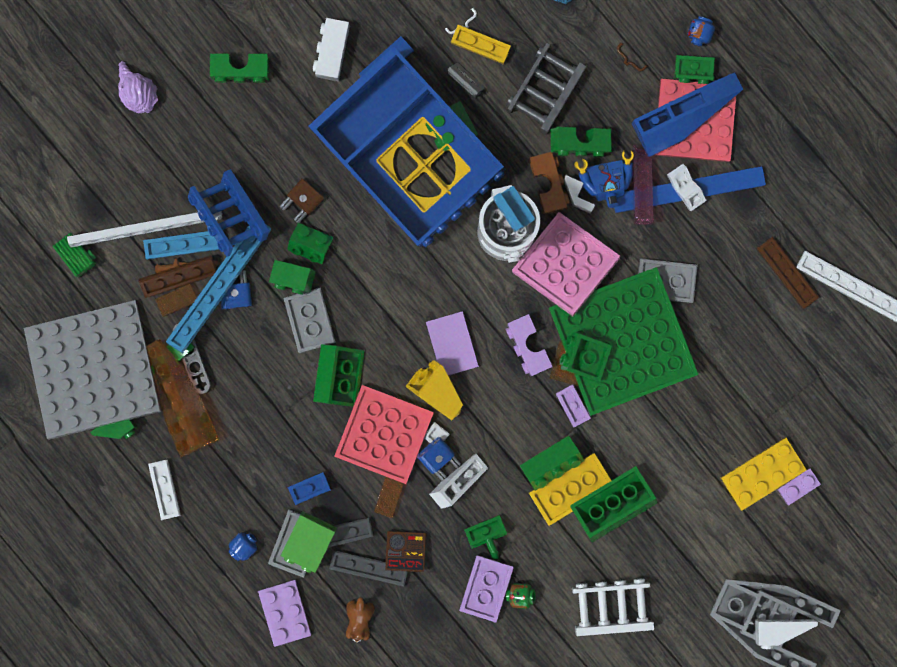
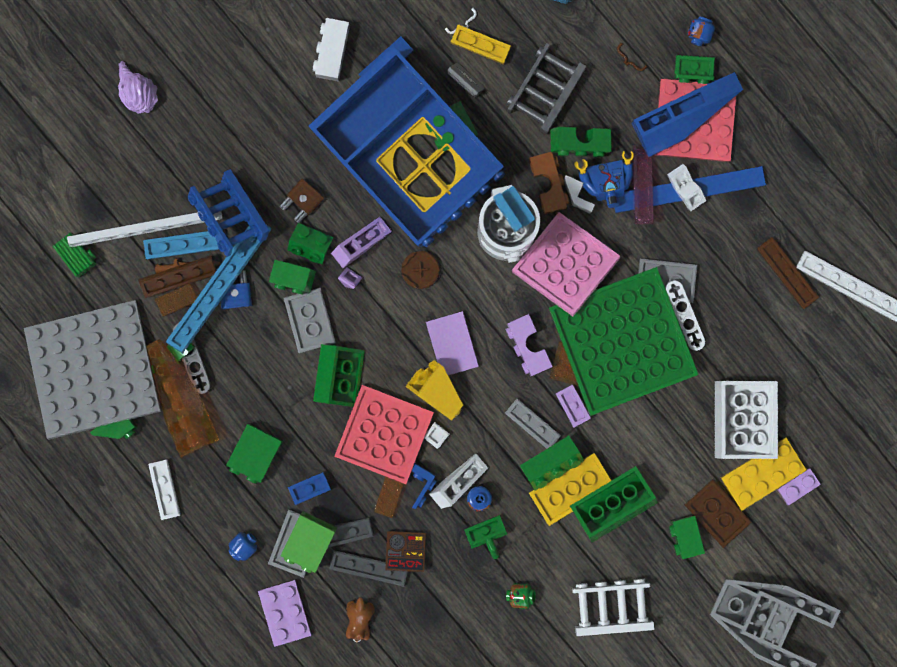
green arch [210,54,269,83] -> none
blue piece [417,437,461,481] -> none
lavender plate [459,555,513,622] -> none
green plate [560,333,612,382] -> none
white slope [755,619,818,649] -> none
none -> green panel [226,424,283,484]
none -> lavender slope [331,217,392,268]
none -> lavender slope [338,267,362,289]
none -> reddish brown tile [401,251,439,289]
none -> blue bracket [412,464,436,509]
none -> blue head [467,486,492,511]
none -> light grey tile [505,399,561,449]
none -> white beam [665,280,705,351]
none -> green brick [669,515,705,559]
none -> reddish brown tile [684,479,752,548]
none -> white slope [715,381,778,459]

